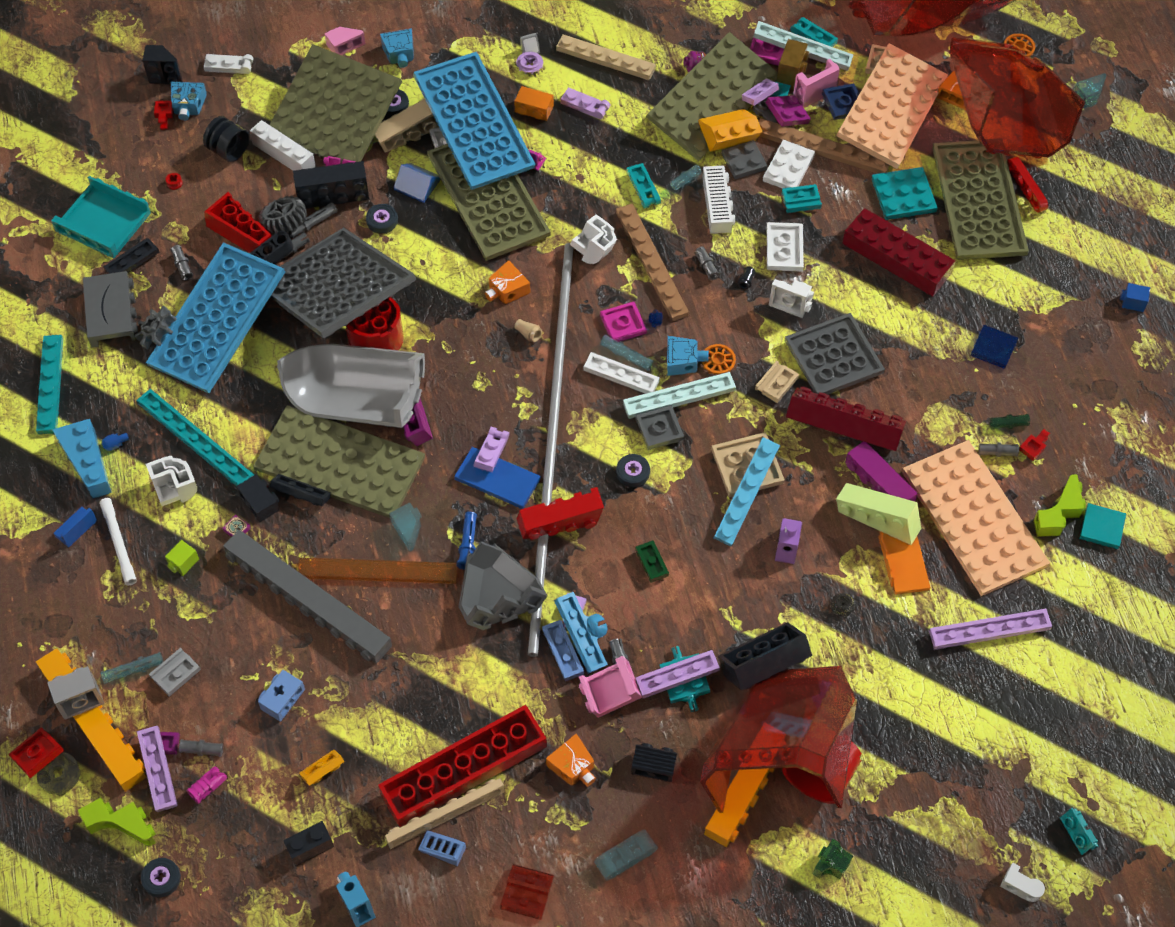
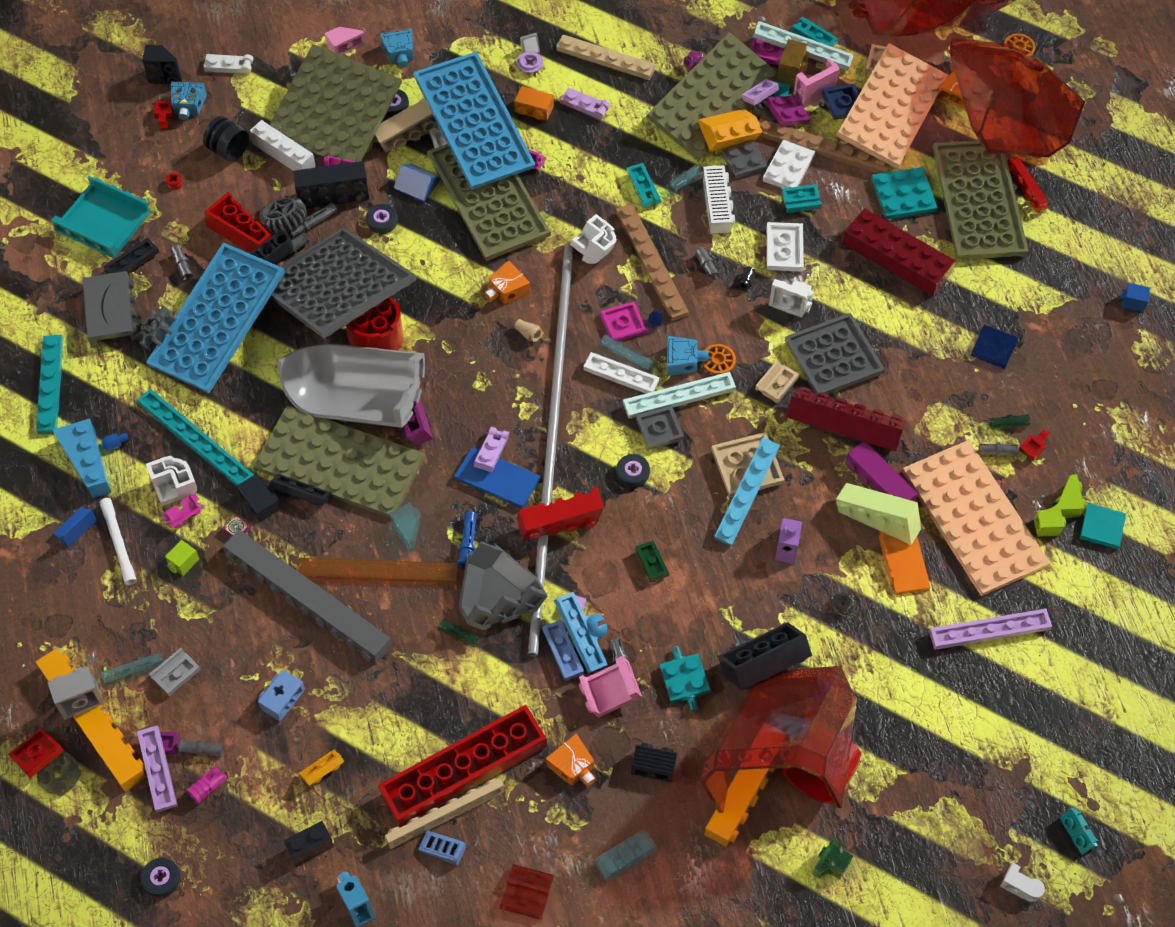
lime arch [78,797,156,846] -> none
lavender plate [635,650,720,698] -> none
clear light blue slope [1072,73,1107,109] -> none
none -> dark pink hinge [162,494,205,528]
none -> clear green pin [438,619,479,647]

